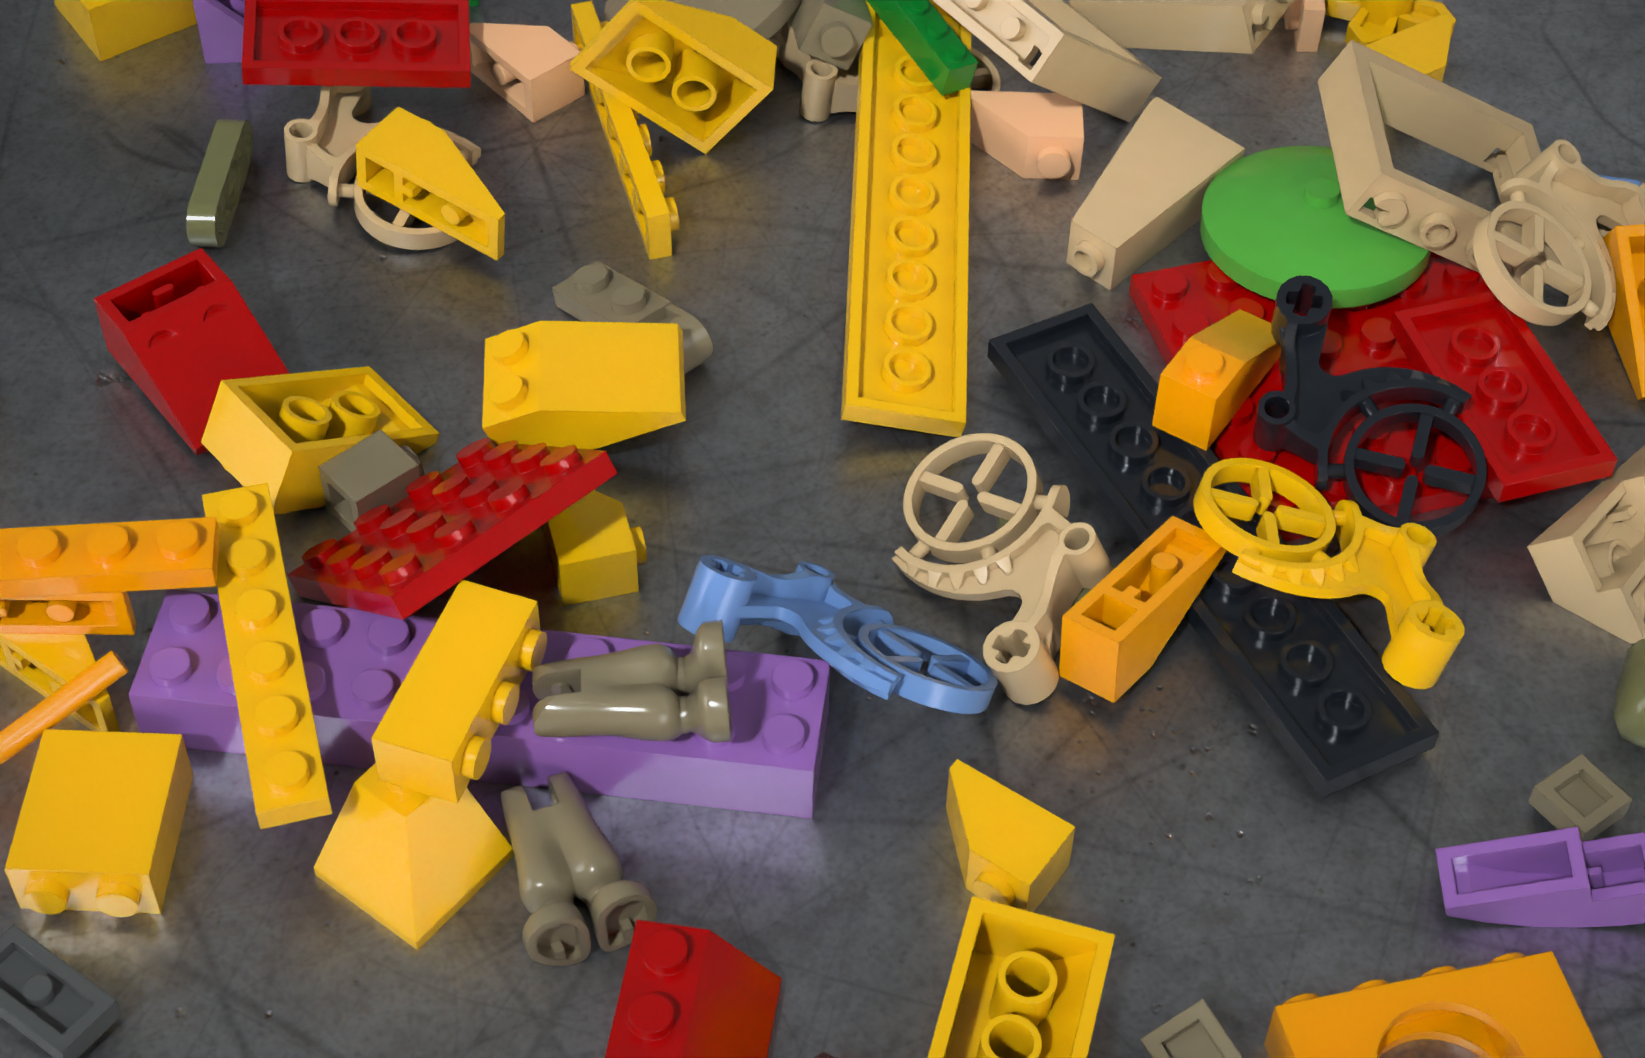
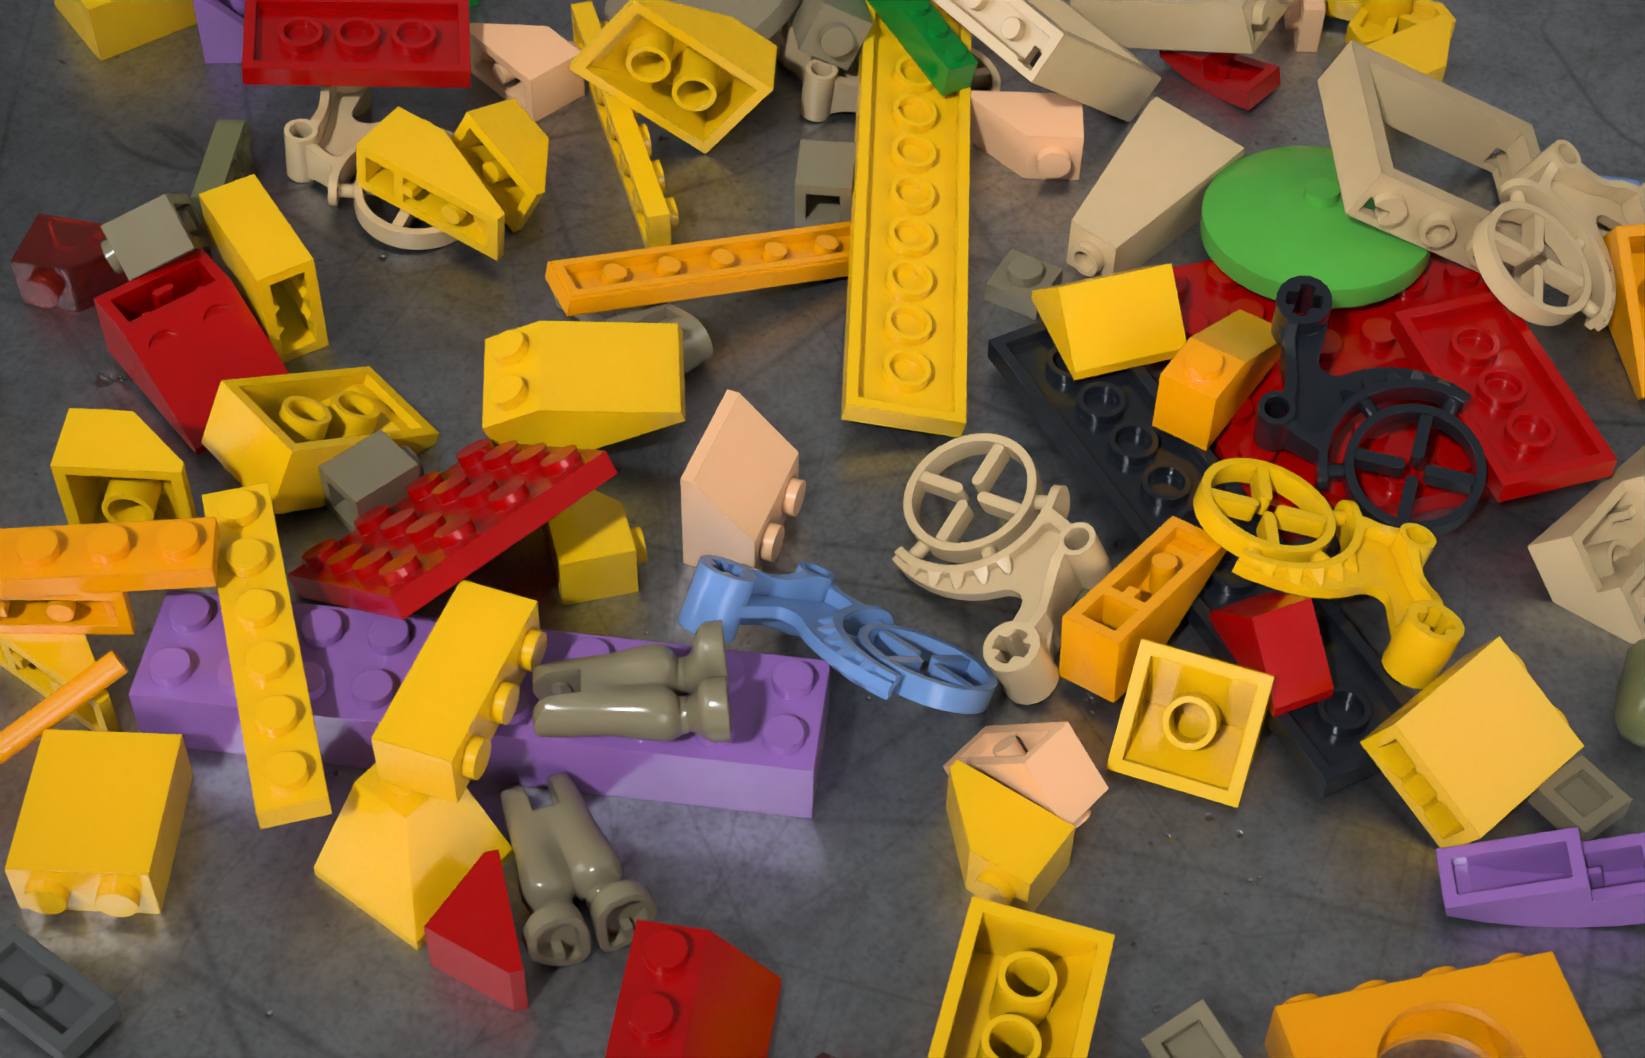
none -> clear red slope [10,213,129,313]
none -> yellow slope [50,408,198,525]
none -> dark tan slope [100,193,210,281]
none -> yellow brick [199,174,329,363]
none -> red slope [424,849,529,1011]
none -> yellow slope [451,98,549,233]
none -> light orange tile [545,221,851,317]
none -> light nougat slope [680,389,806,571]
none -> dark tan brick [794,139,856,228]
none -> light nougat slope [943,721,1109,829]
none -> dark tan plate [984,248,1063,320]
none -> yellow slope [1031,263,1187,381]
none -> yellow slope [1106,638,1275,808]
none -> red slope [1159,50,1281,111]
none -> red slope [1209,592,1334,717]
none -> yellow brick [1360,636,1584,848]

